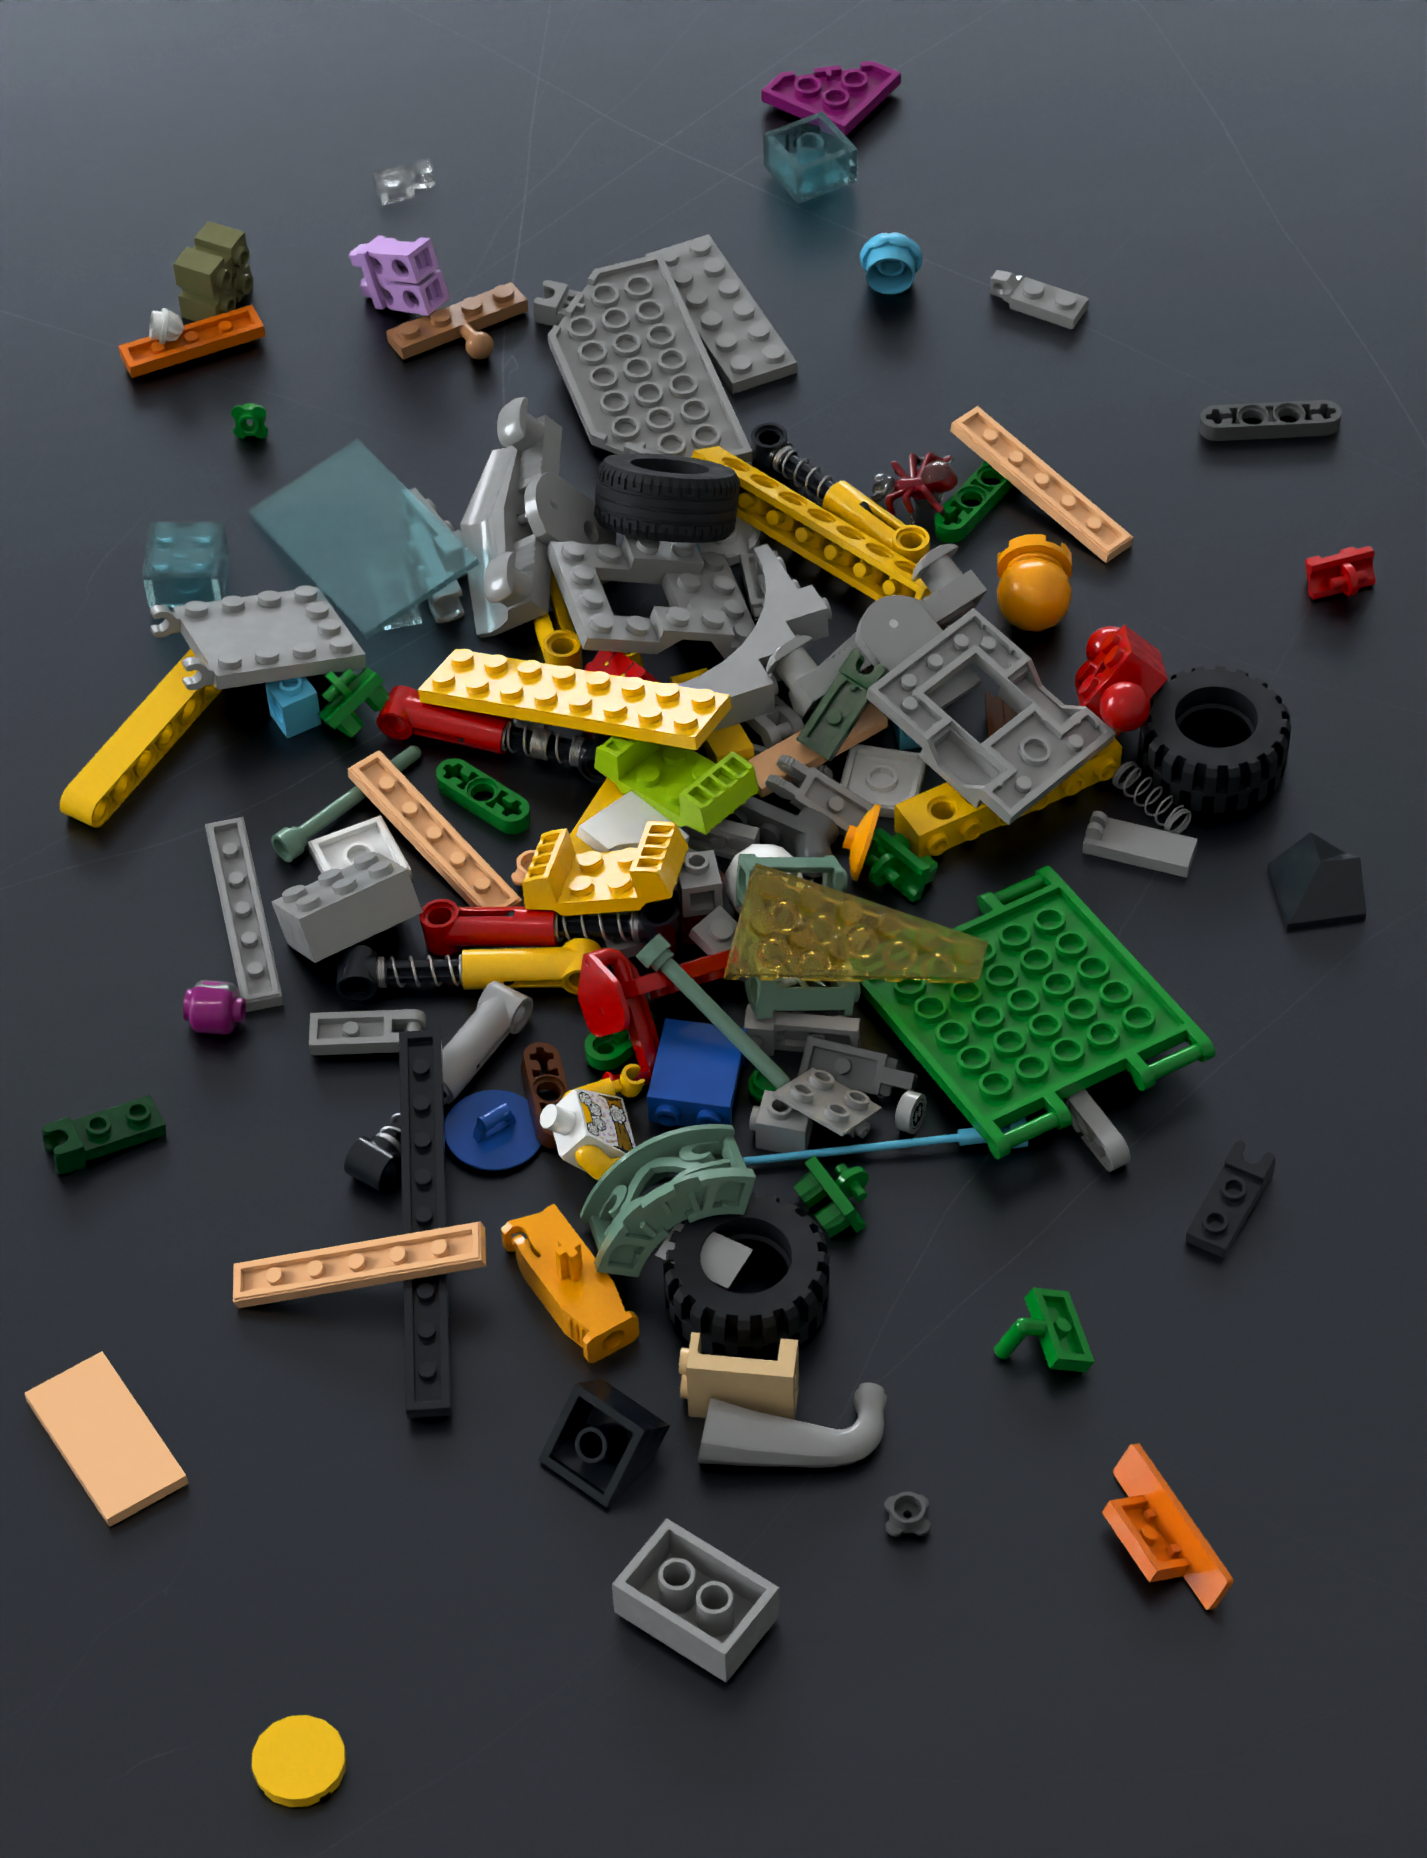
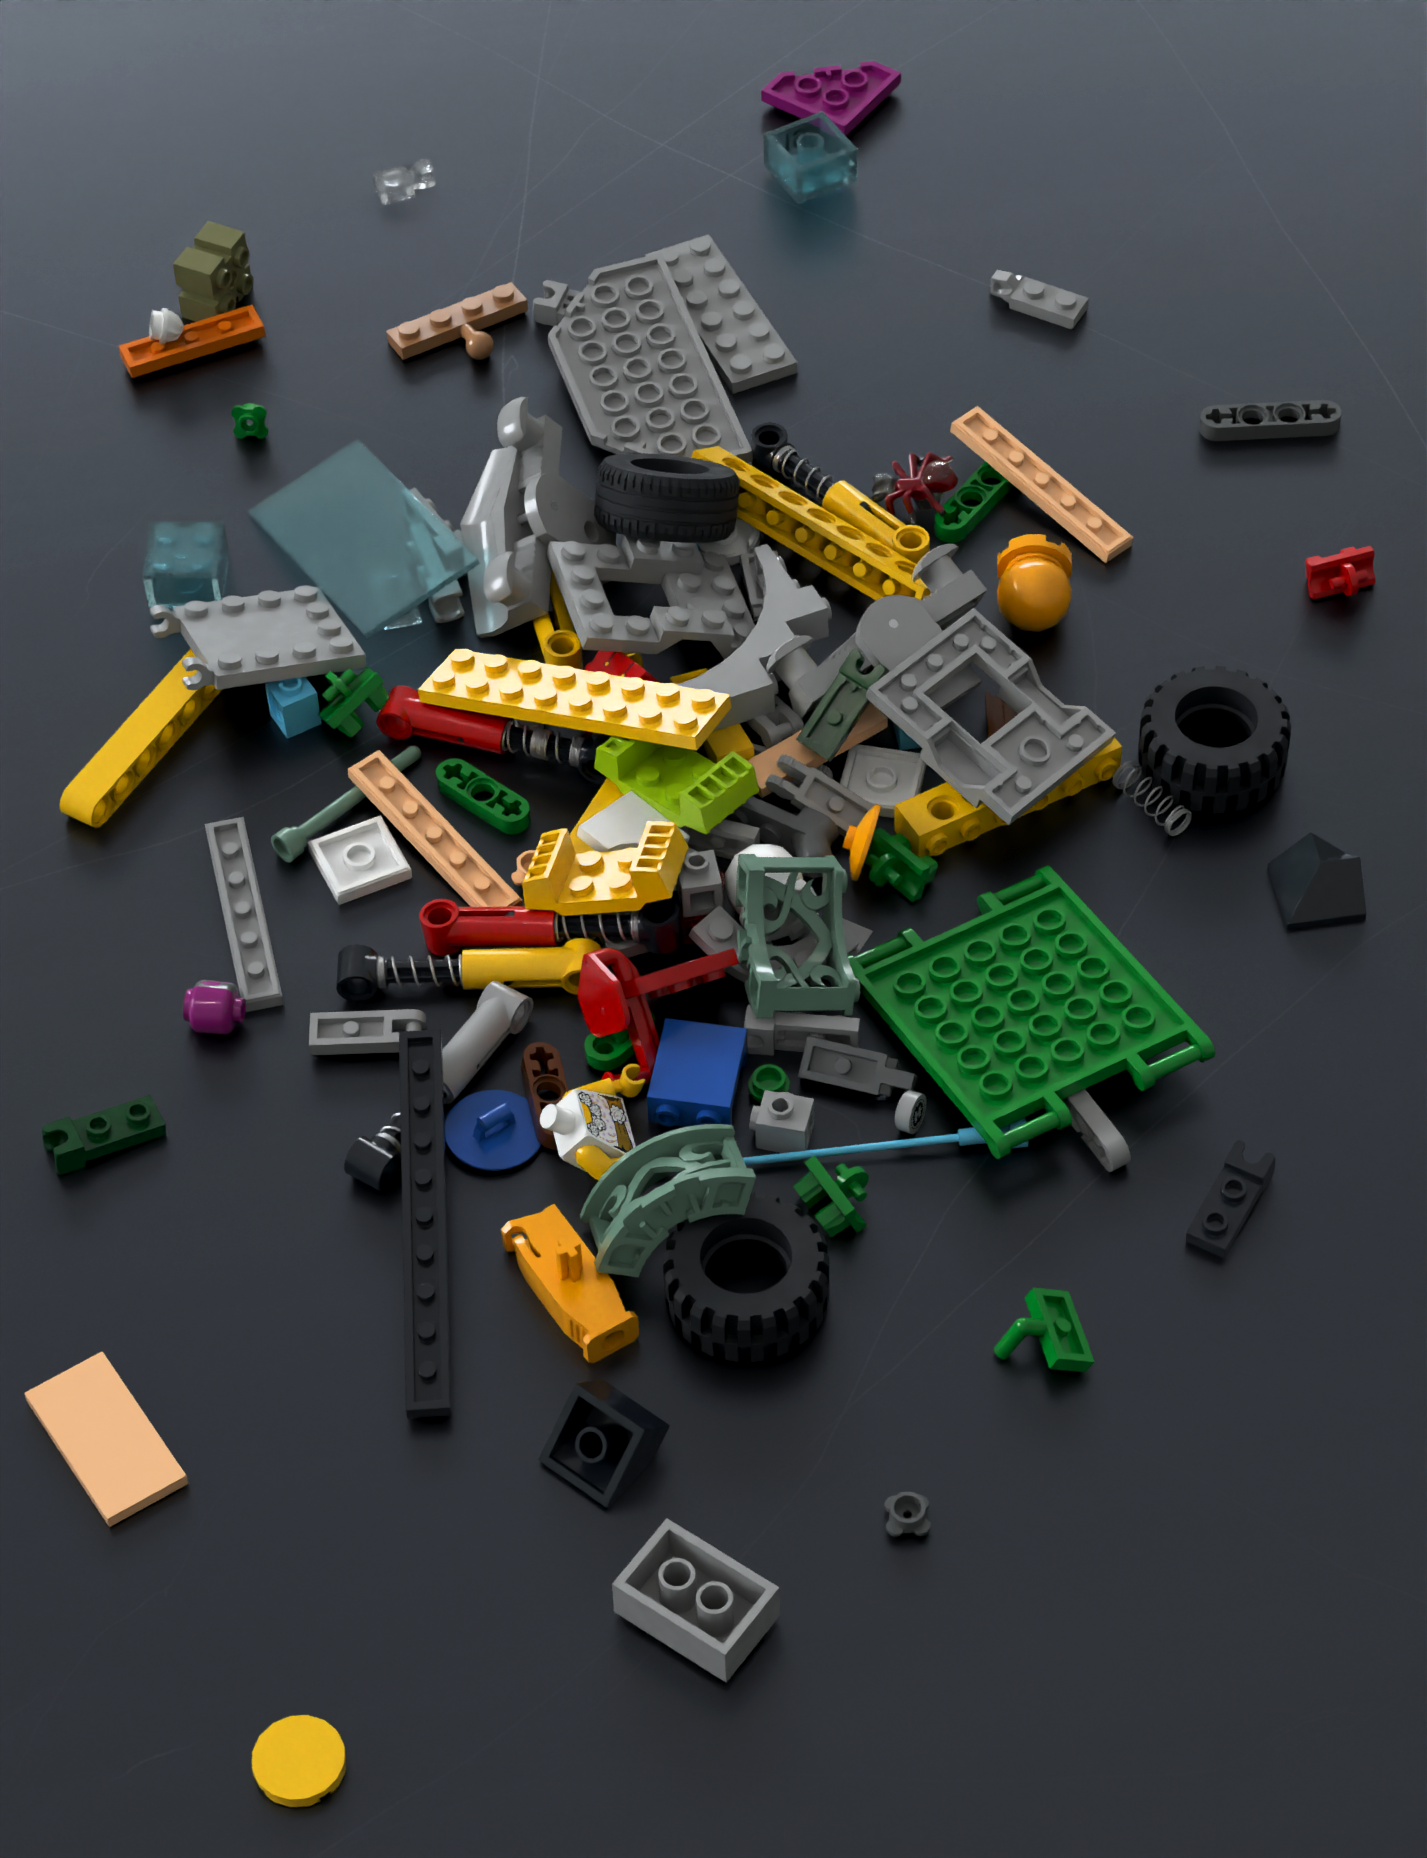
light nougat tile [233,1221,486,1309] -> none
light grey brick [272,852,423,963] -> none
lavender hips [349,236,450,316] -> none
sand green piece [636,934,791,1089] -> none
light grey sticker [655,1223,753,1289] -> none
tan panel [679,1332,799,1420] -> none
light grey animal [698,1382,887,1468] -> none
clear yellow wing [723,863,988,983] -> none
light grey hinge [772,1067,882,1139] -> none
medium azure piece [860,232,923,295] -> none
red brick [1074,624,1168,736] -> none
light grey hinge [1082,811,1198,878] -> none
orange bracket [1102,1443,1234,1610] -> none

